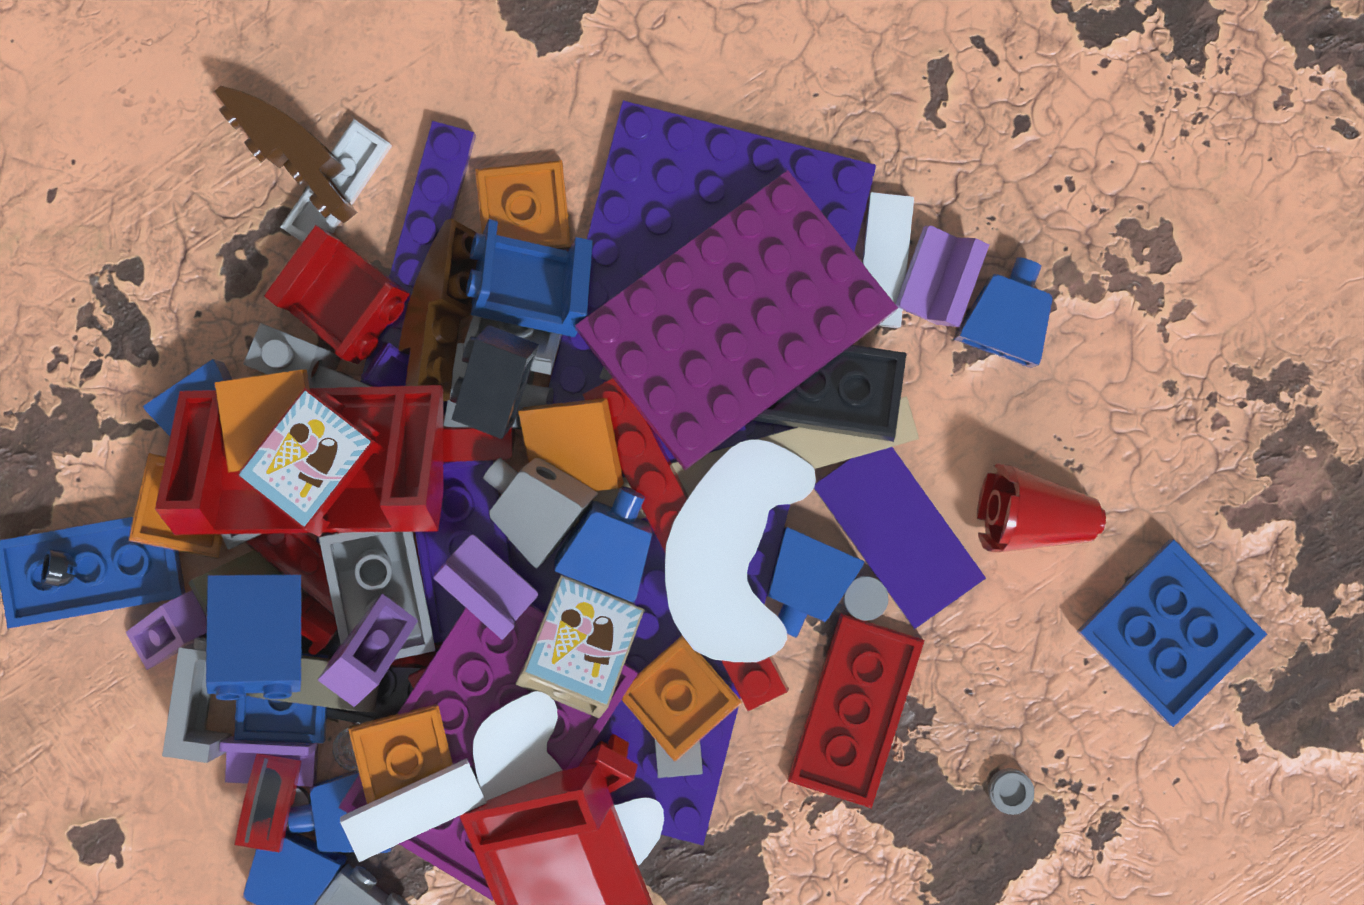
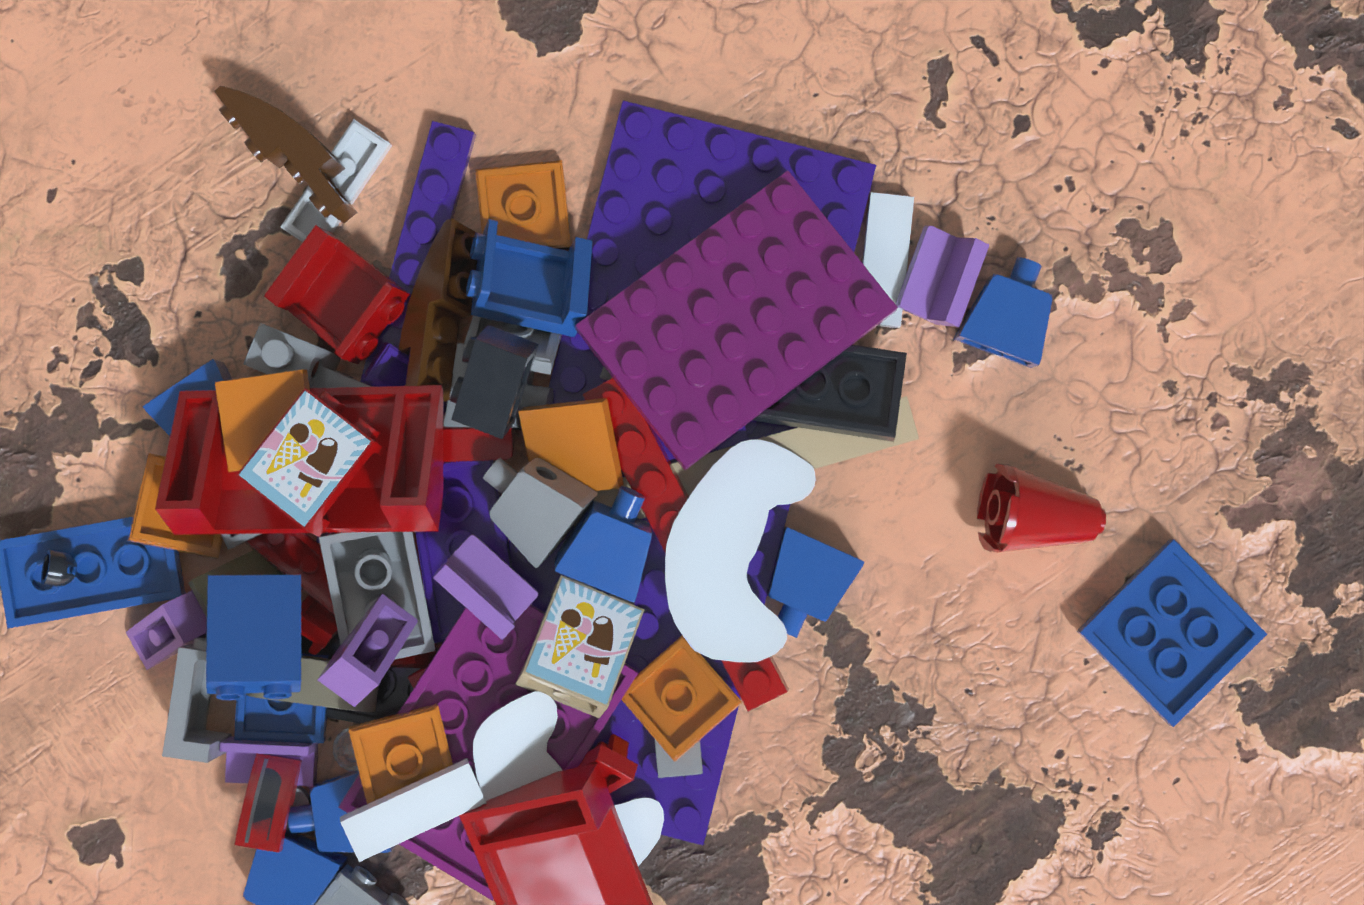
red tile [787,613,925,809] -> none
dark purple tile [813,447,986,629] -> none
light grey tile [843,576,889,620] -> none
light grey tile [988,768,1034,815] -> none

